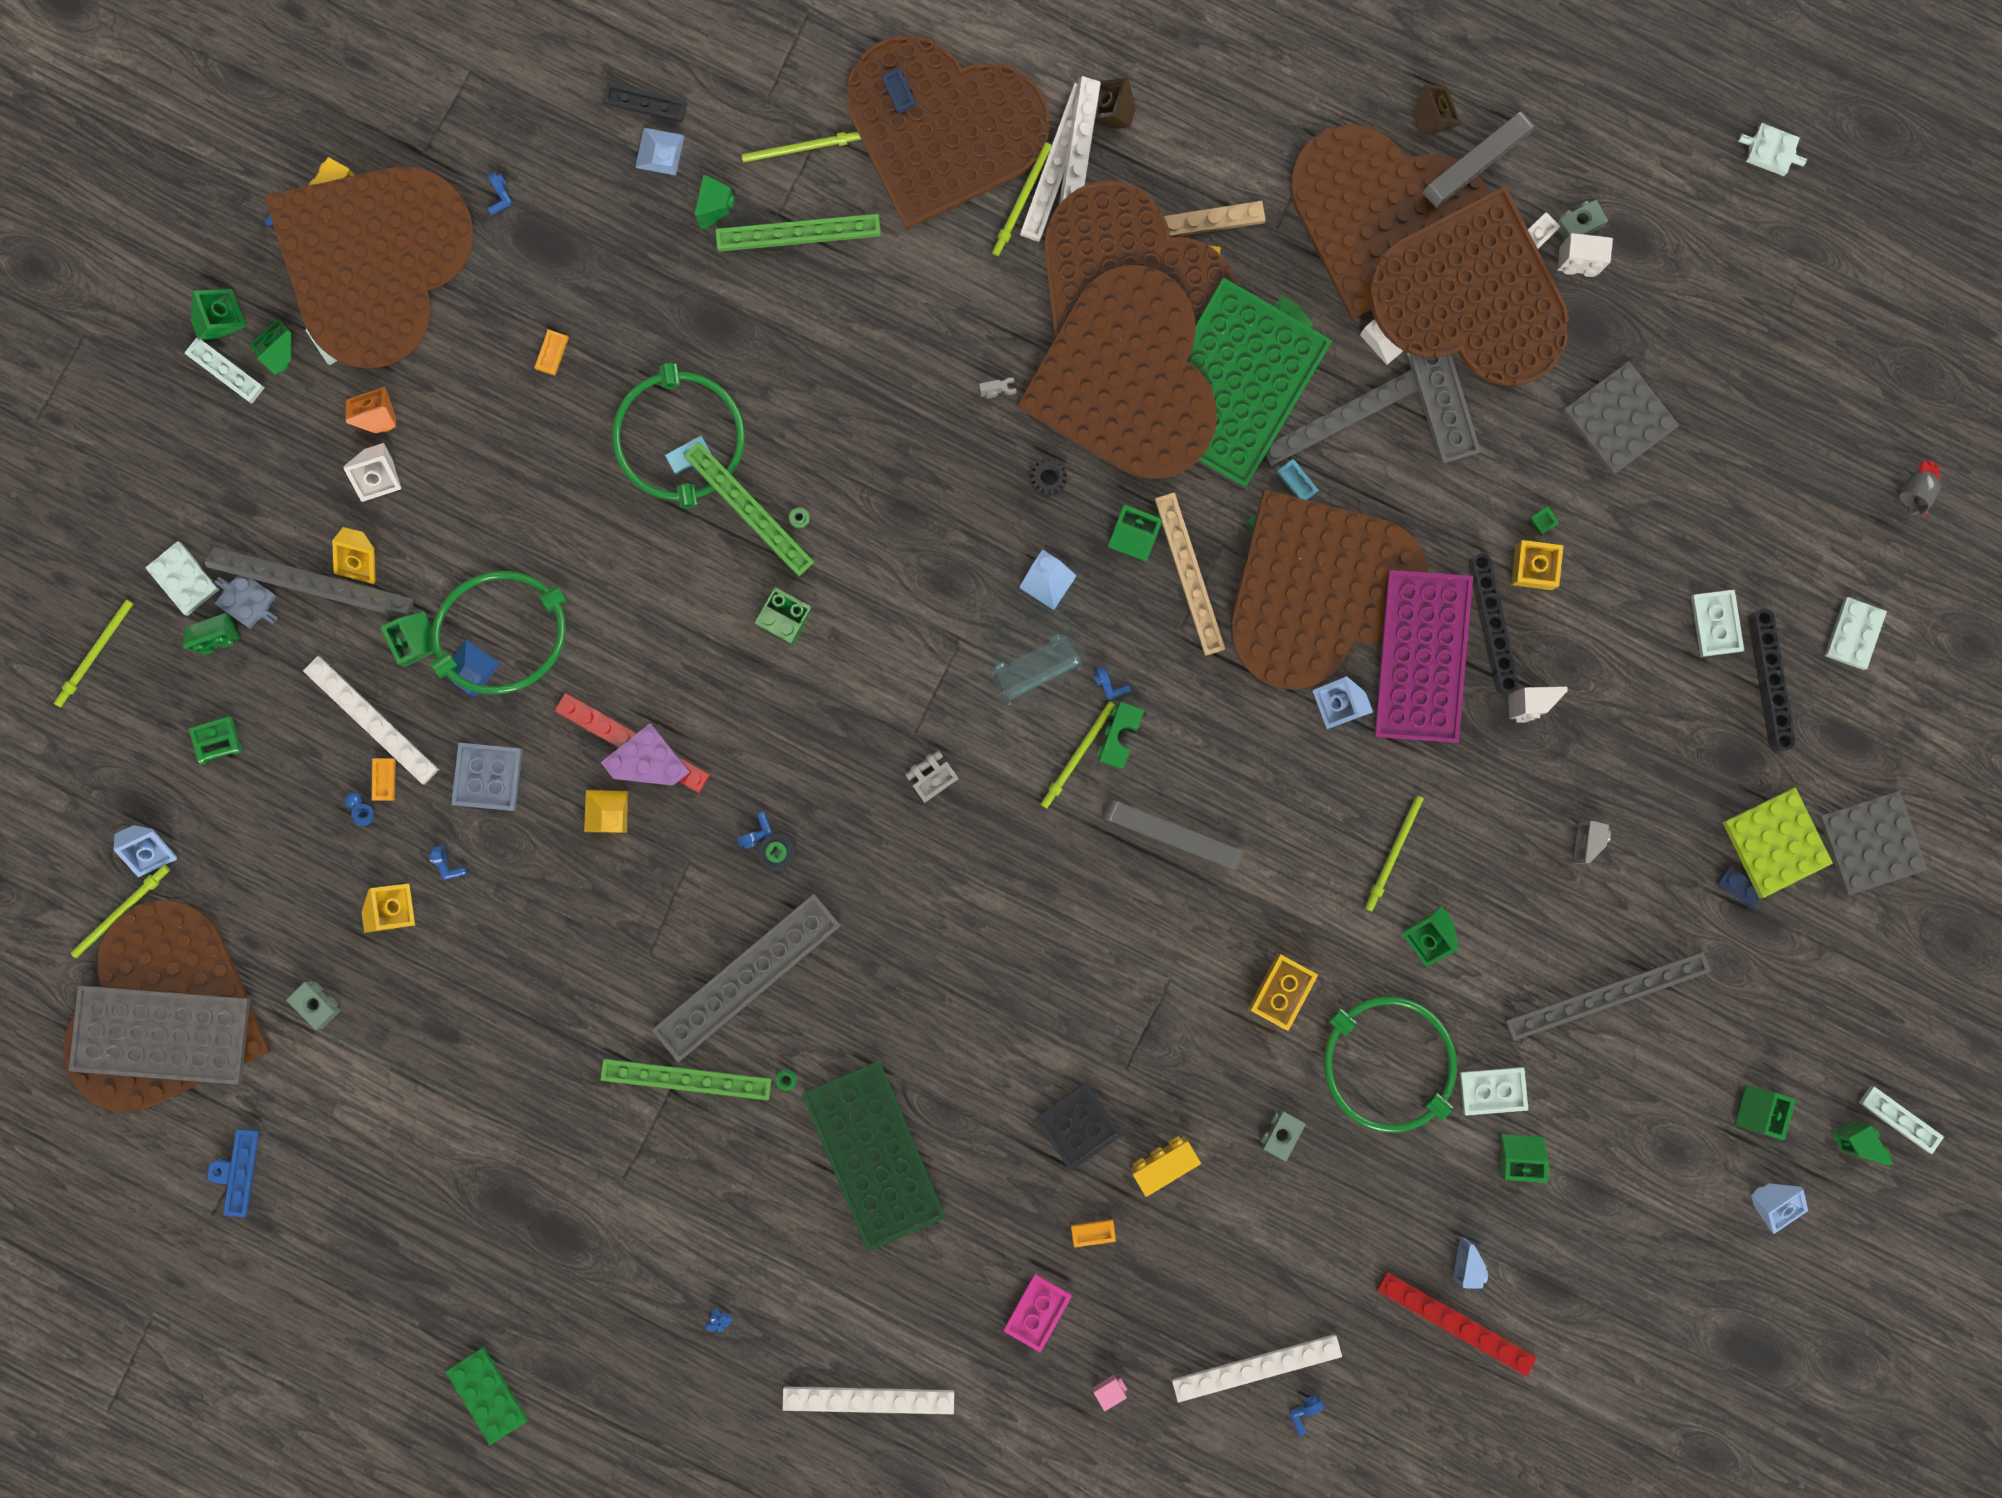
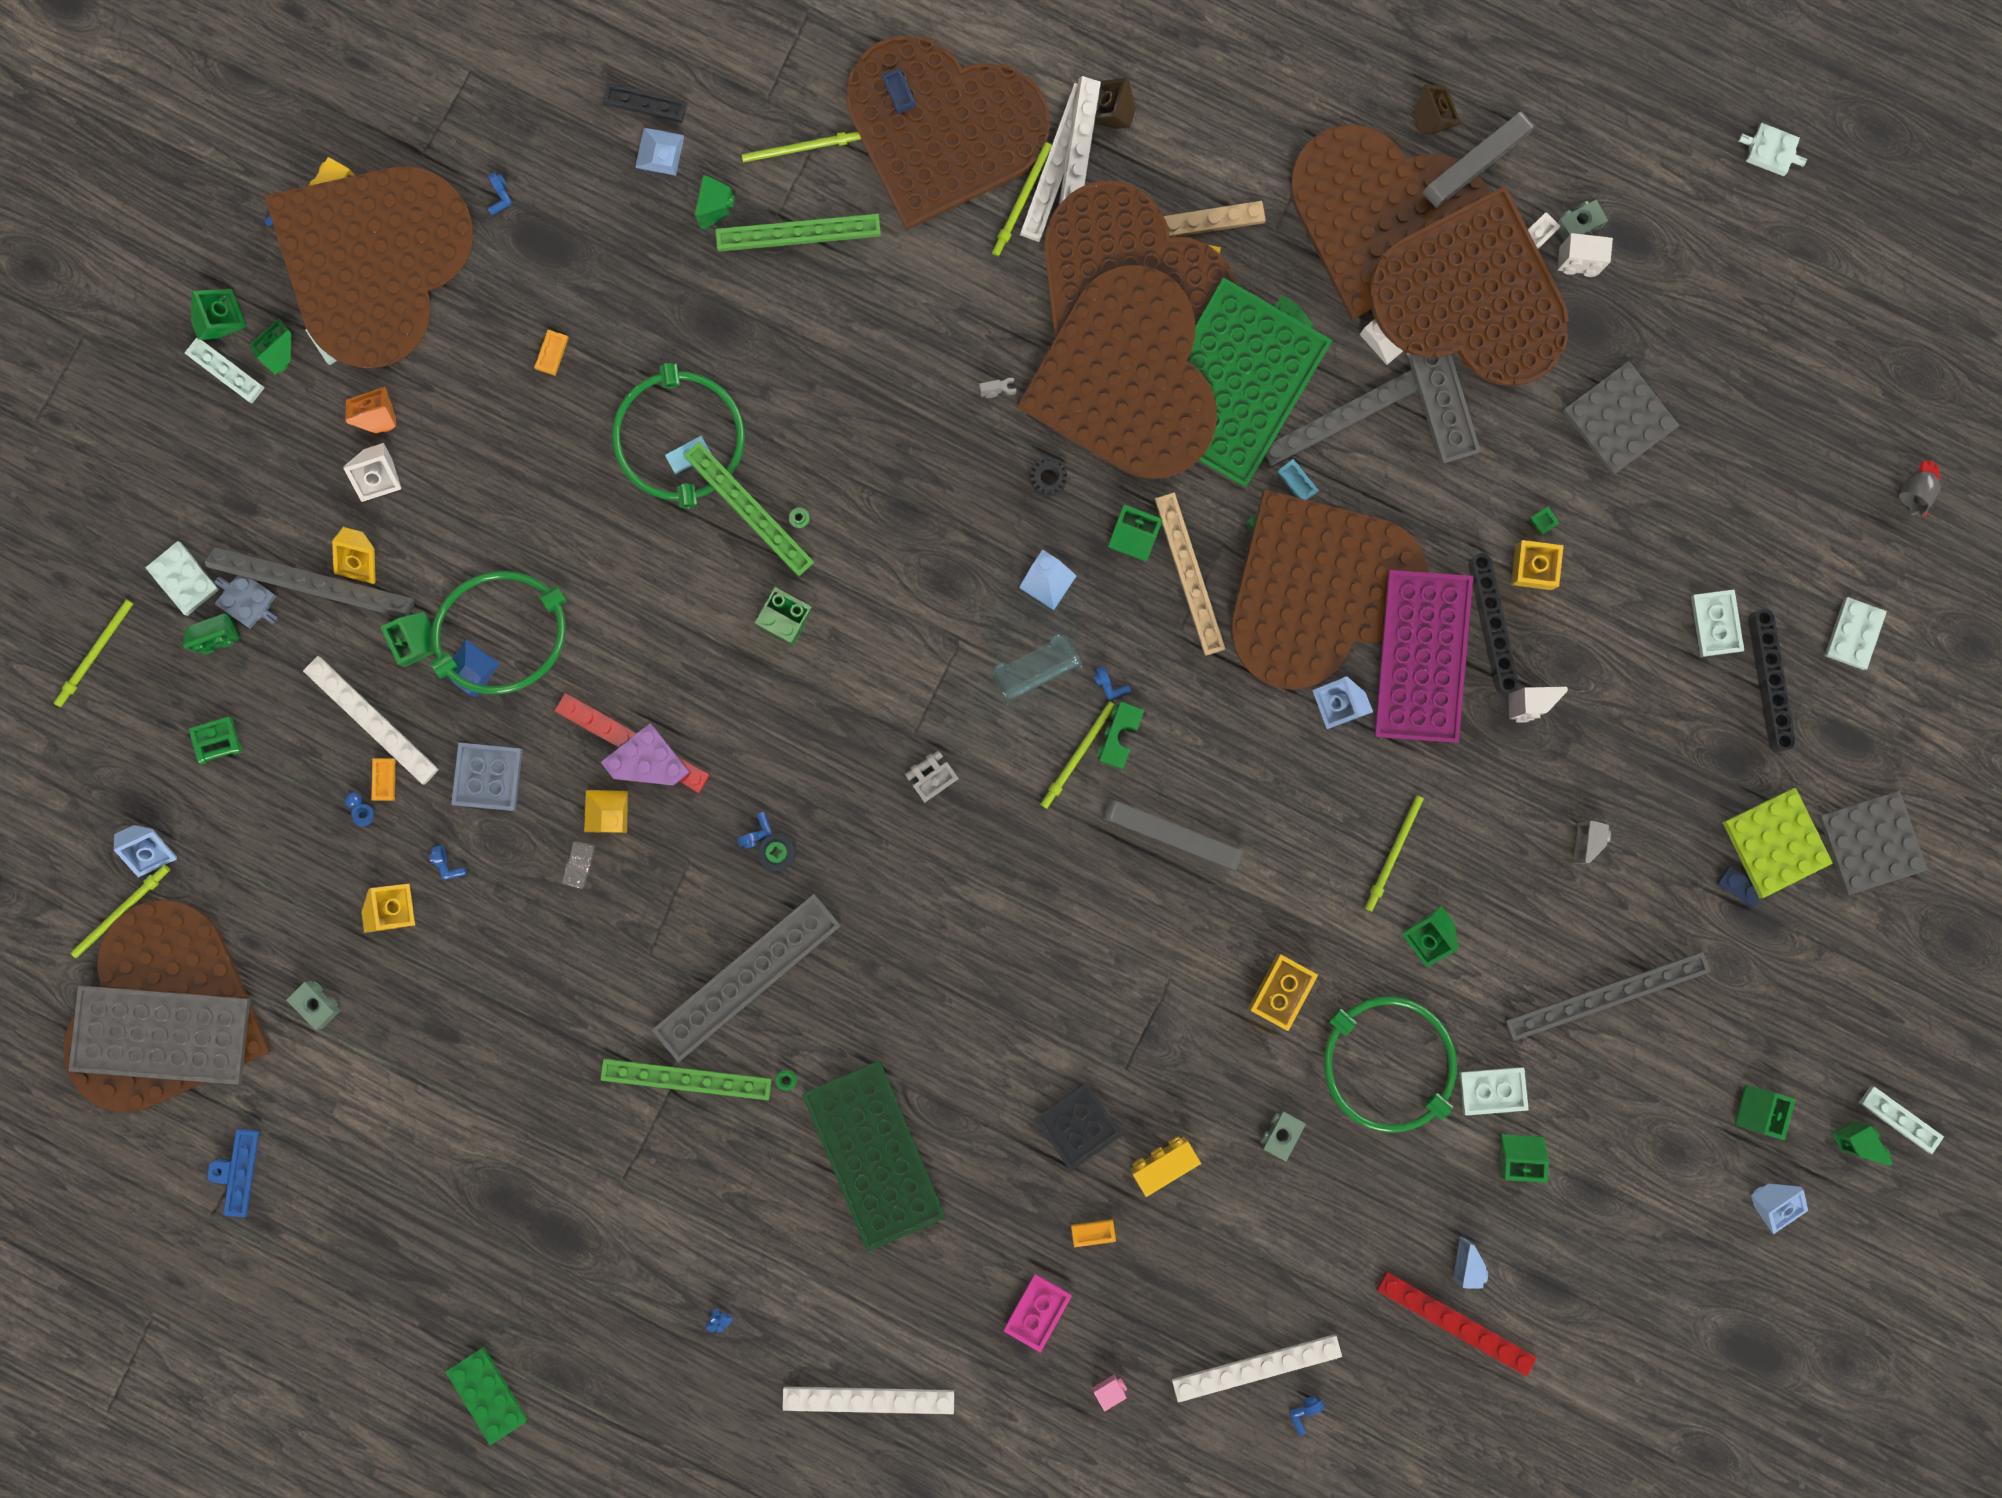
none -> clear slope [562,841,596,889]

